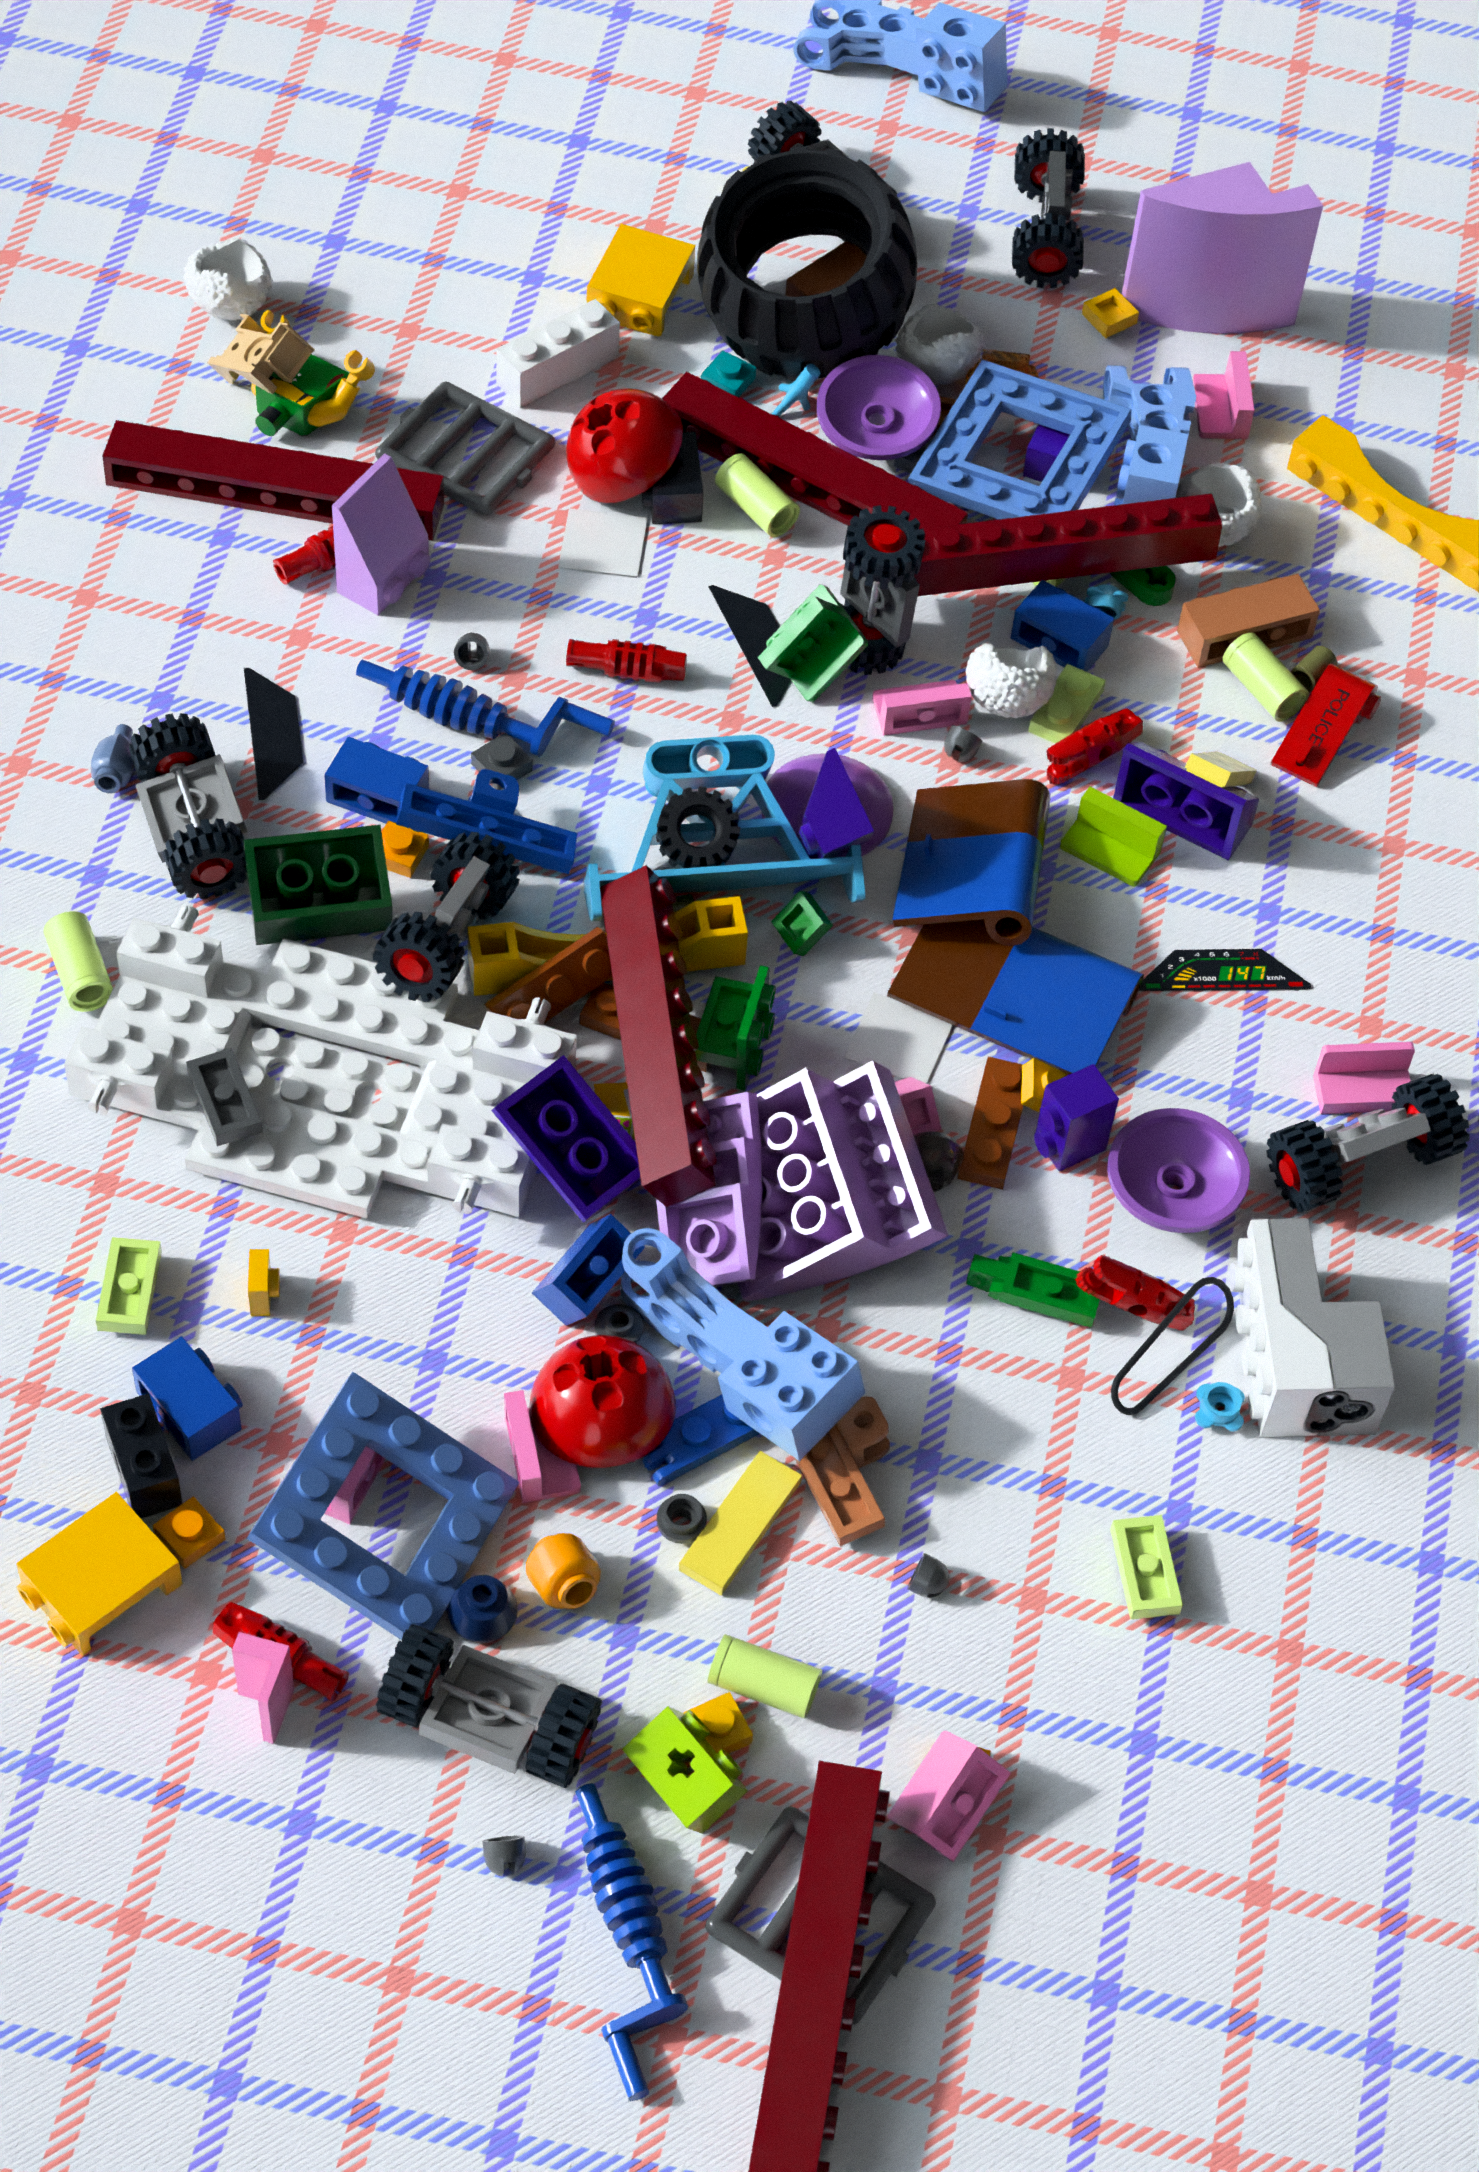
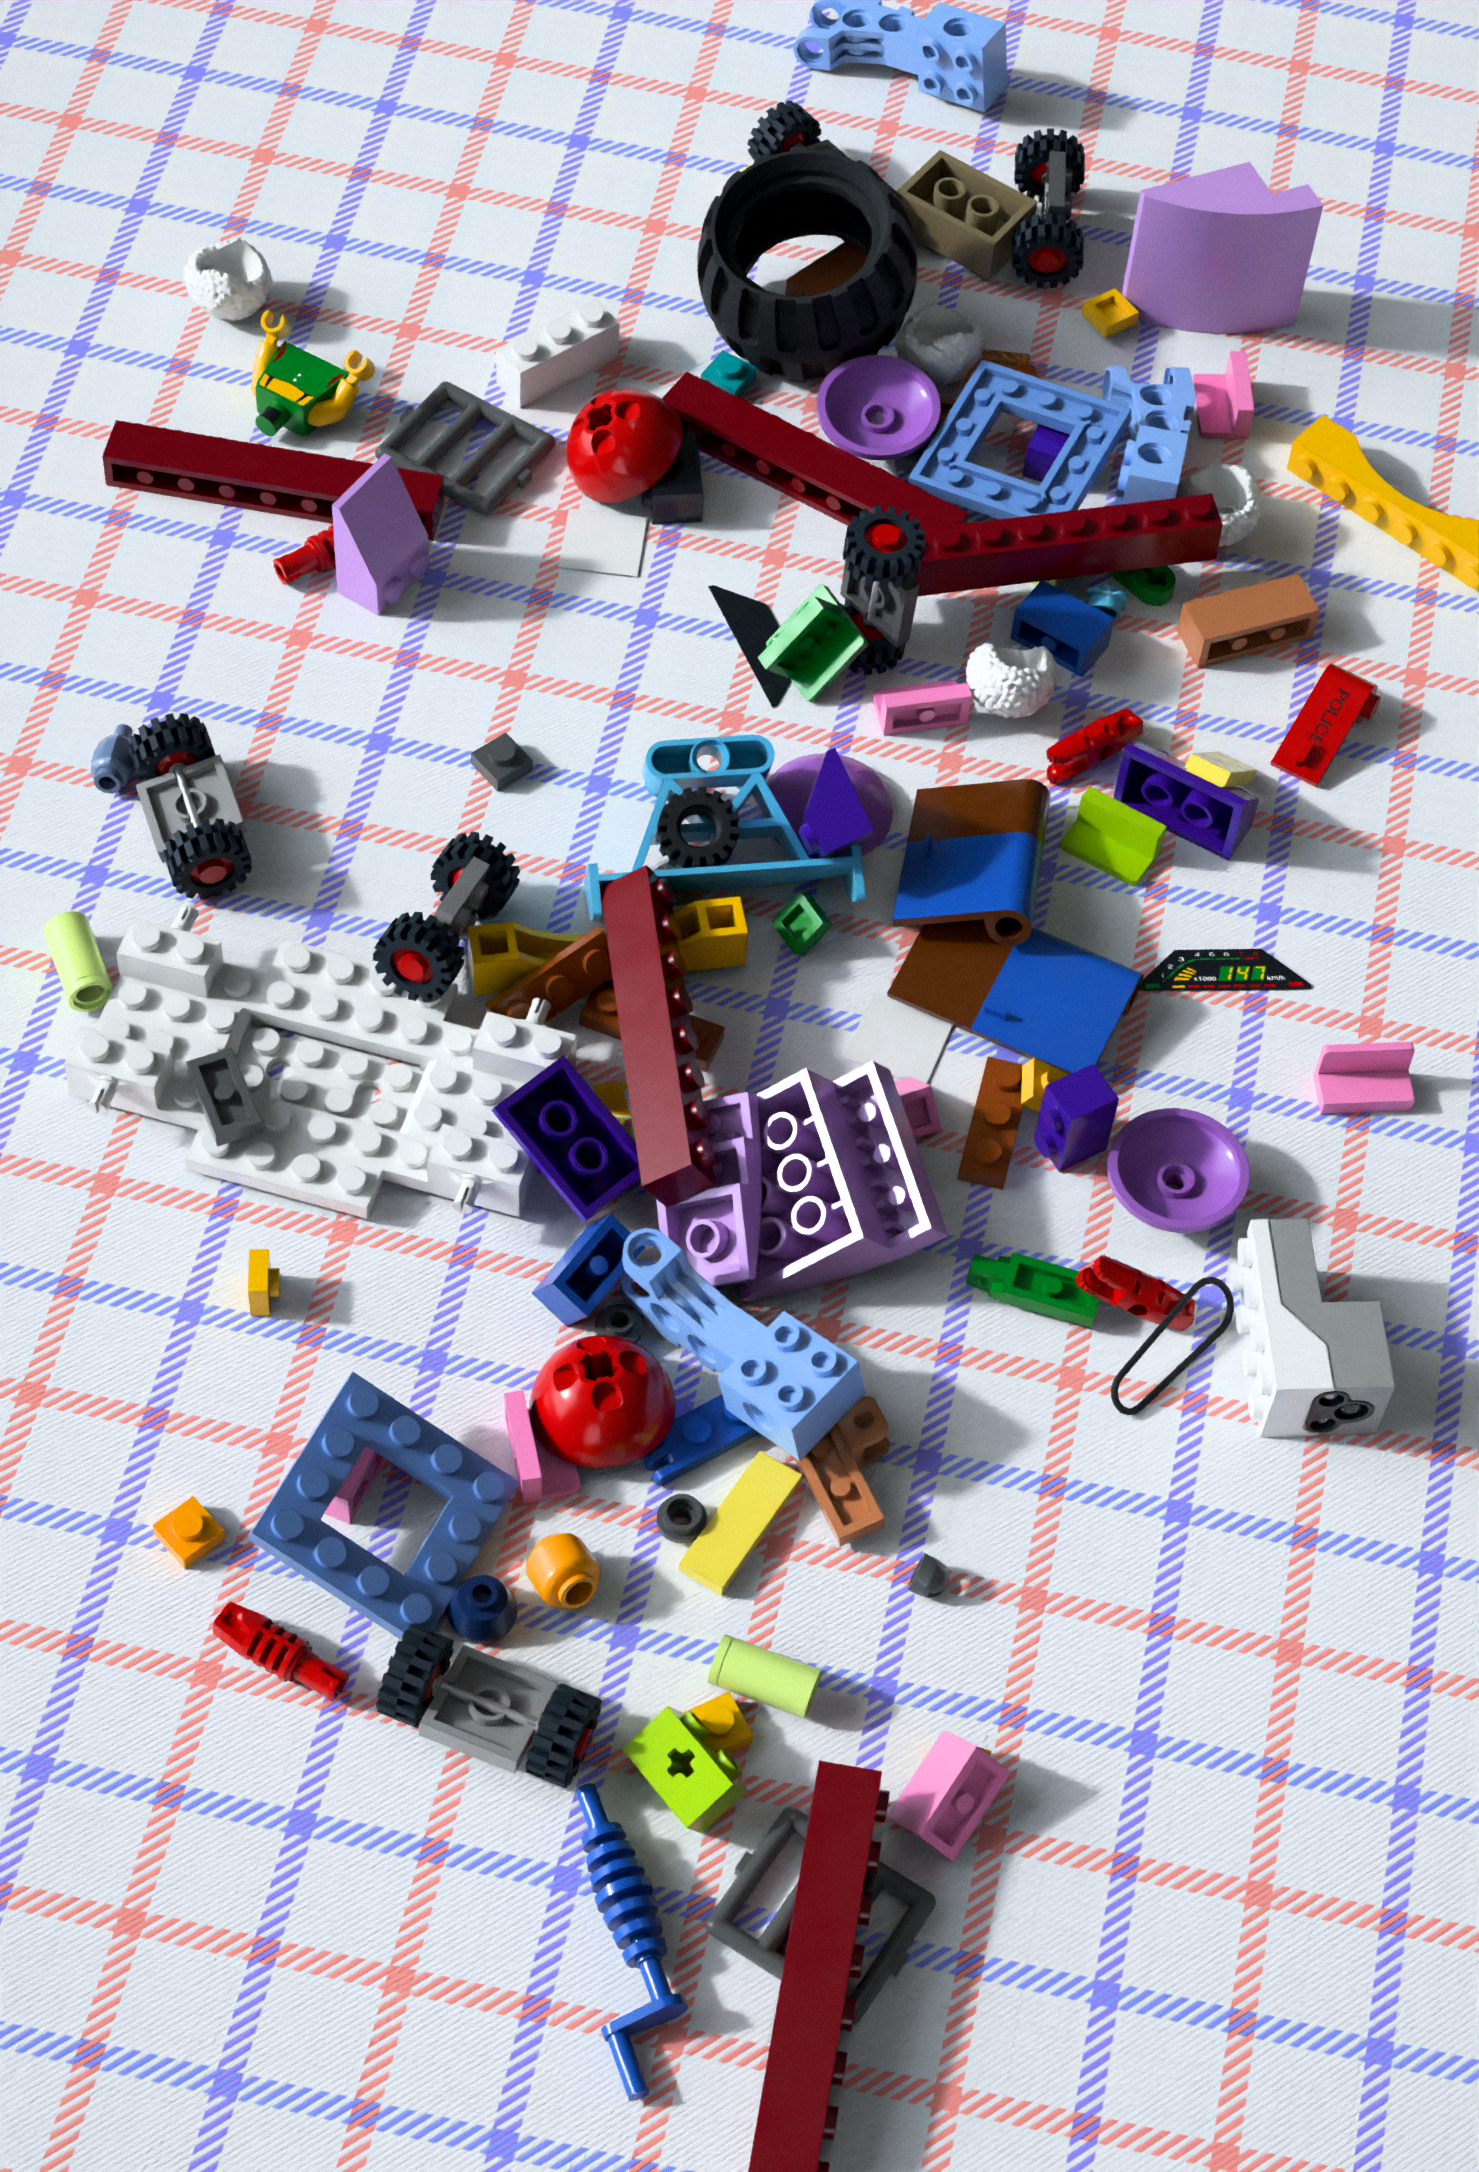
yellow panel [16,1491,183,1656] -> none
yellowish green plate [96,1237,162,1335] -> none
black brick [100,1393,183,1519] -> none
blue brick [132,1336,243,1461] -> none
tan piece [207,314,315,394] -> none
bright pink panel [232,1632,294,1744] -> none
dark green slope [243,825,393,945] -> none
black sticker [244,668,303,800] -> none
blue brick [324,737,429,824] -> none
blue piece [356,659,615,757] -> none
light orange plate [382,821,429,878] -> none
blue plate [396,769,577,874] -> none
dark grey hinge [454,632,490,670] -> none
dark grey hinge [482,1835,526,1876] -> none
red hinge [566,639,687,683] -> none
yellow panel [586,224,696,337] -> none
green bracket [695,965,776,1091] -> none
yellowish green pin [715,453,800,537] -> none
medium azure bar [772,364,821,417] -> none
clear smoke cone [913,1131,964,1192] -> none
dark grey hinge [944,725,983,762] -> none
yellowish green plate [1028,664,1106,743] -> none
yellowish green plate [1110,1515,1183,1620] -> none
medium azure plate [1195,1382,1245,1432] -> none
yellowish green pin [1222,632,1309,722] -> none
black plate [1267,1073,1470,1212] -> none
olive hinge [1291,646,1337,692] -> none
none -> dark tan brick [895,150,1038,280]

